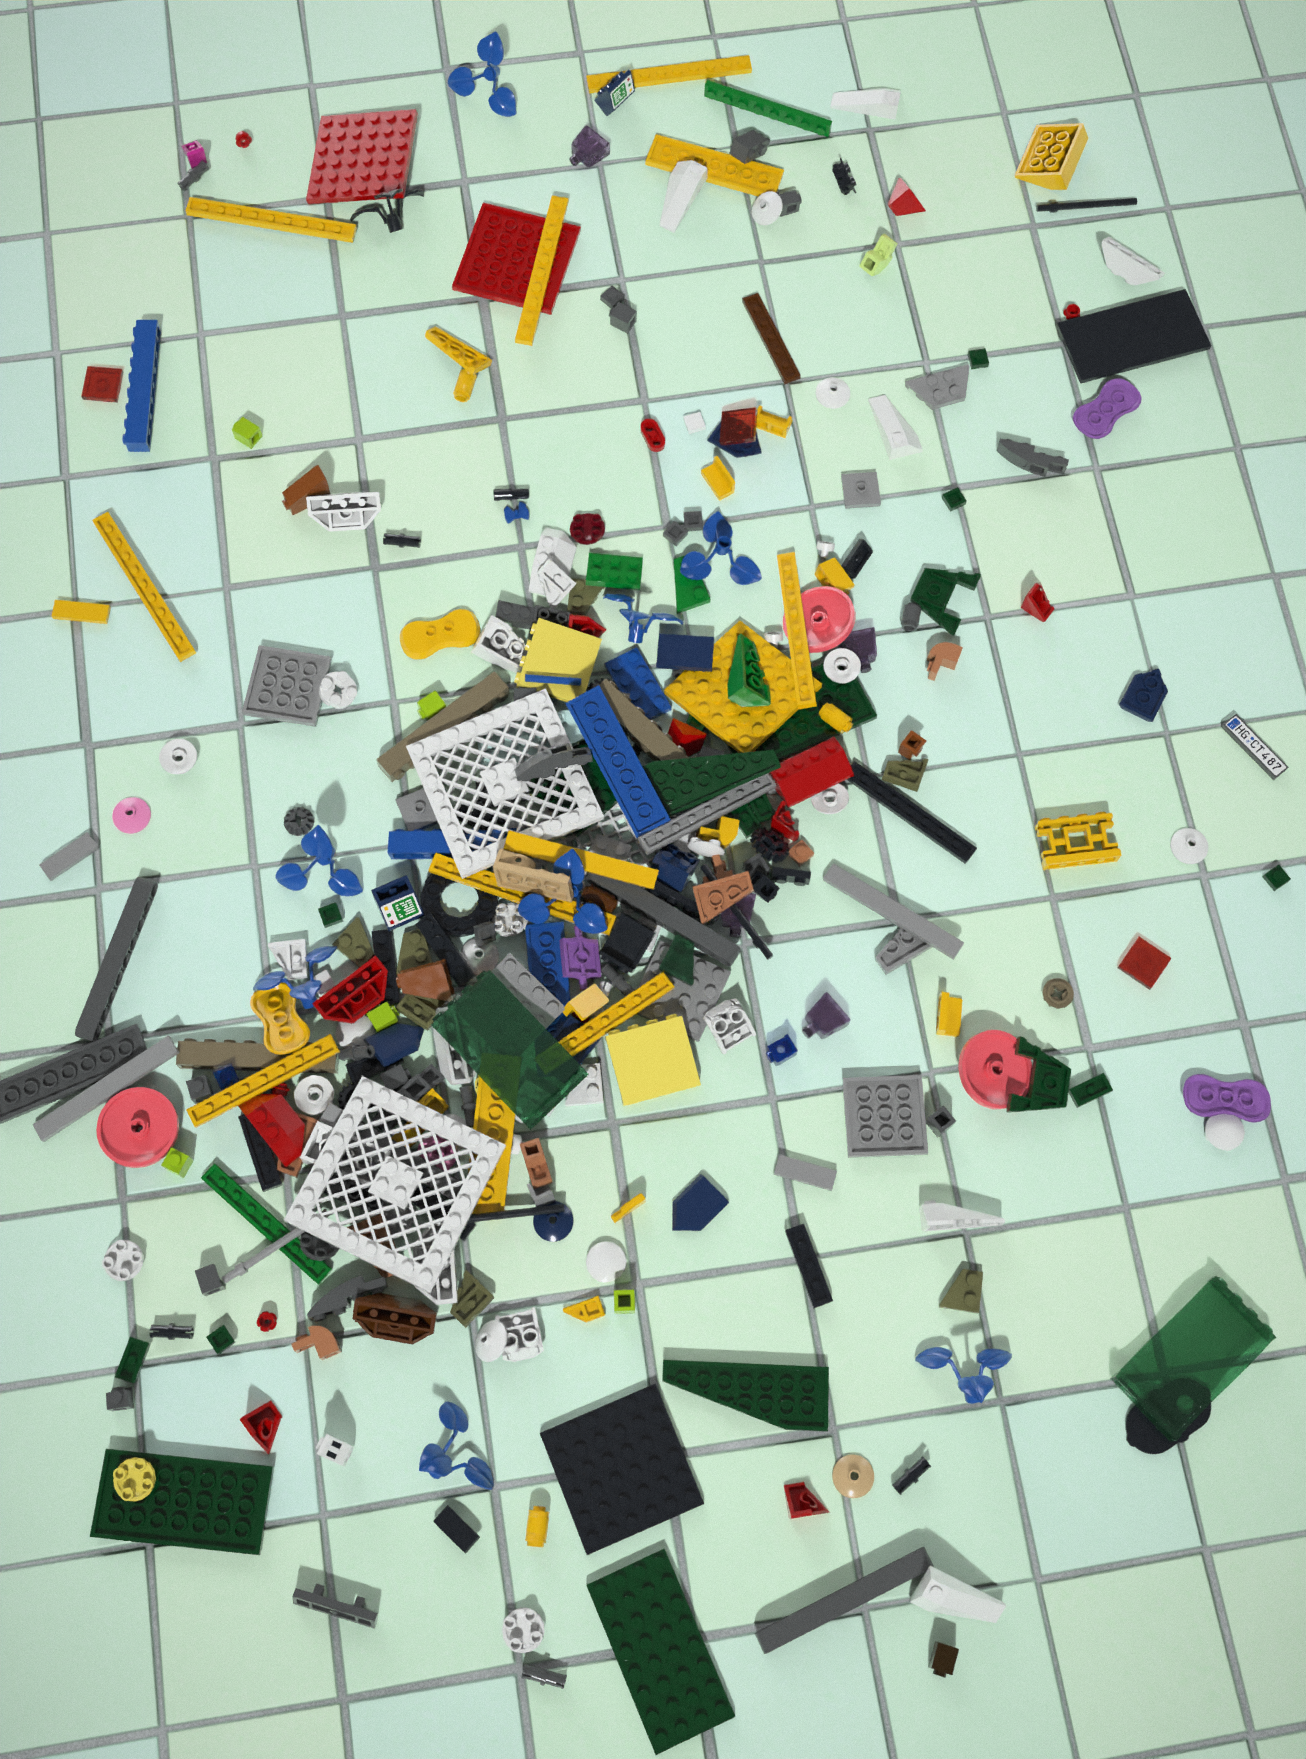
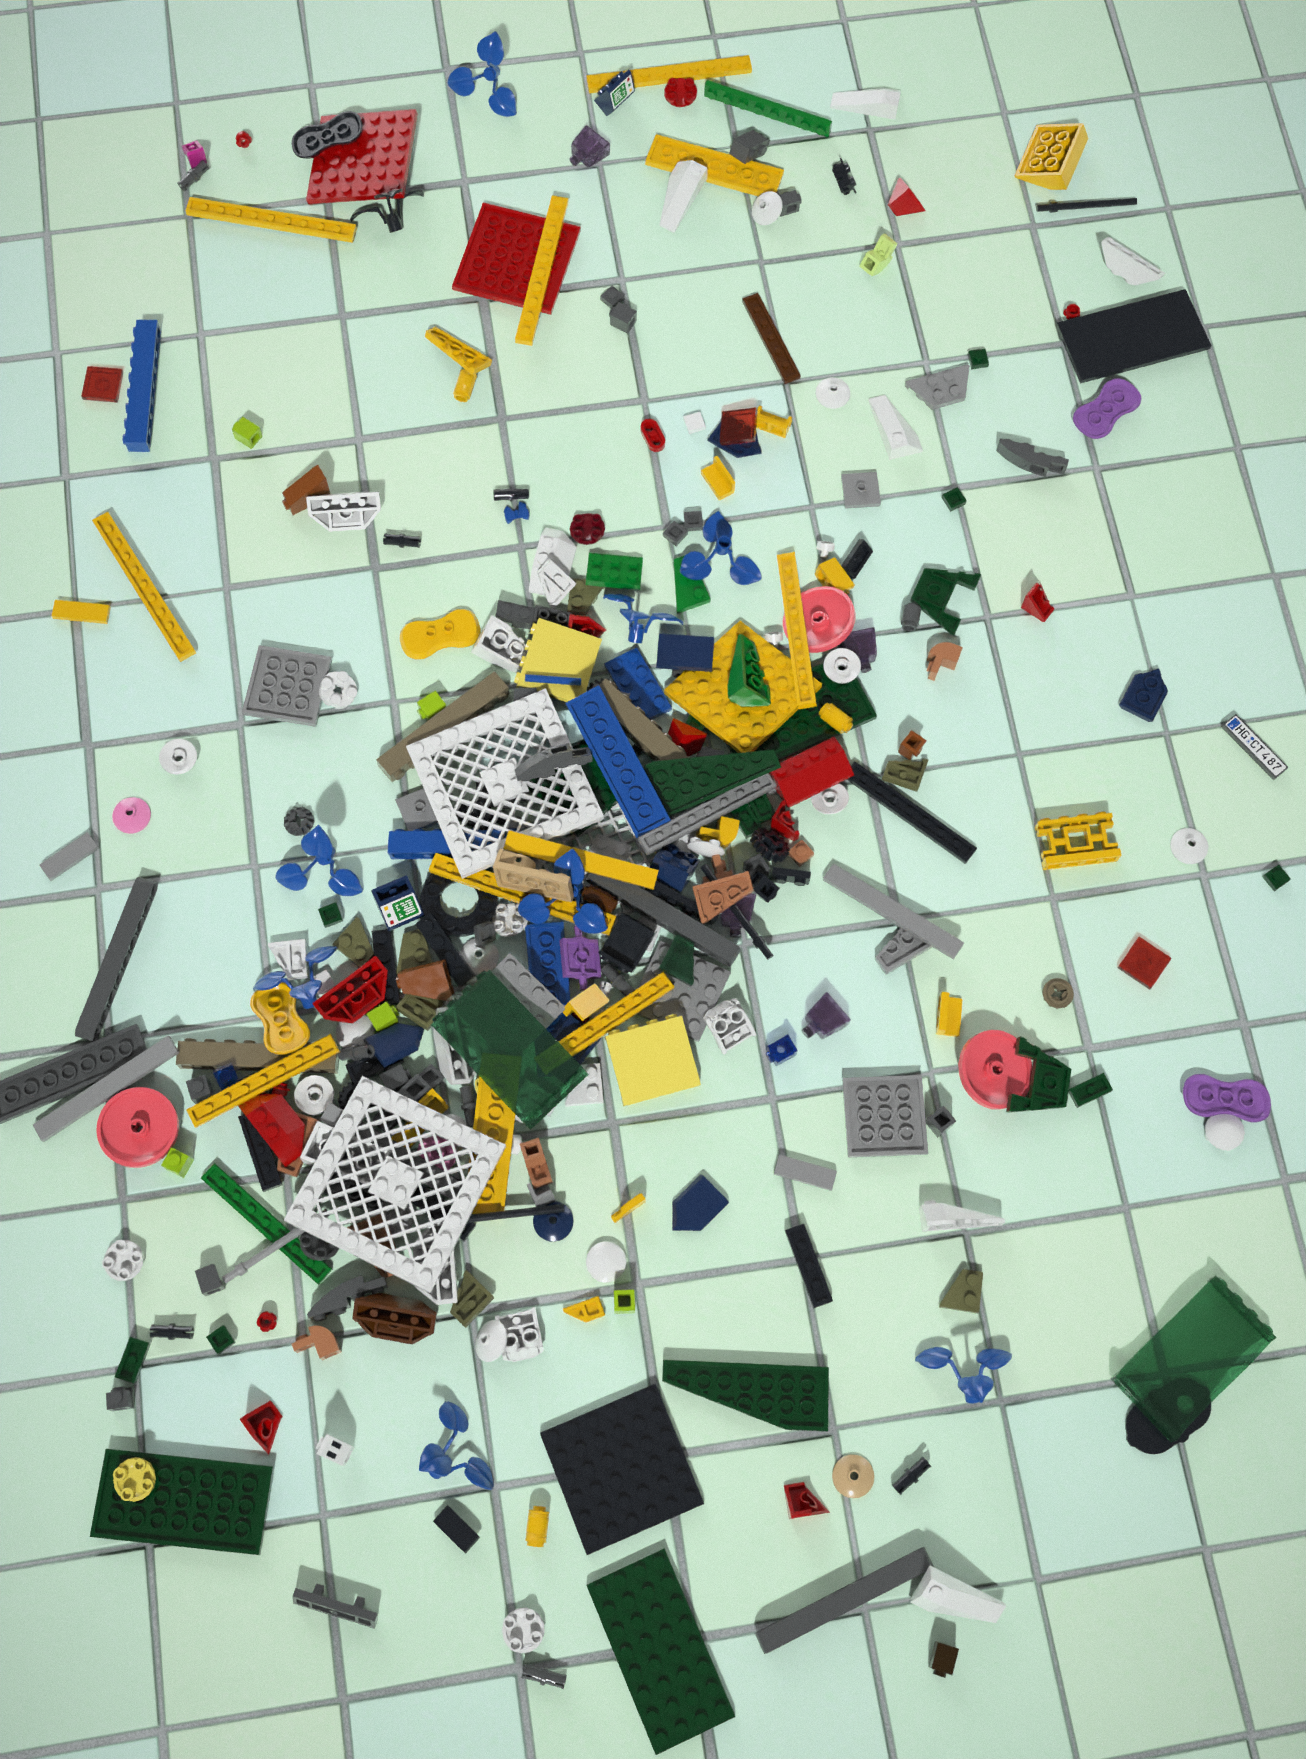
none -> black plate [291,111,362,159]
none -> red dish [664,78,697,107]

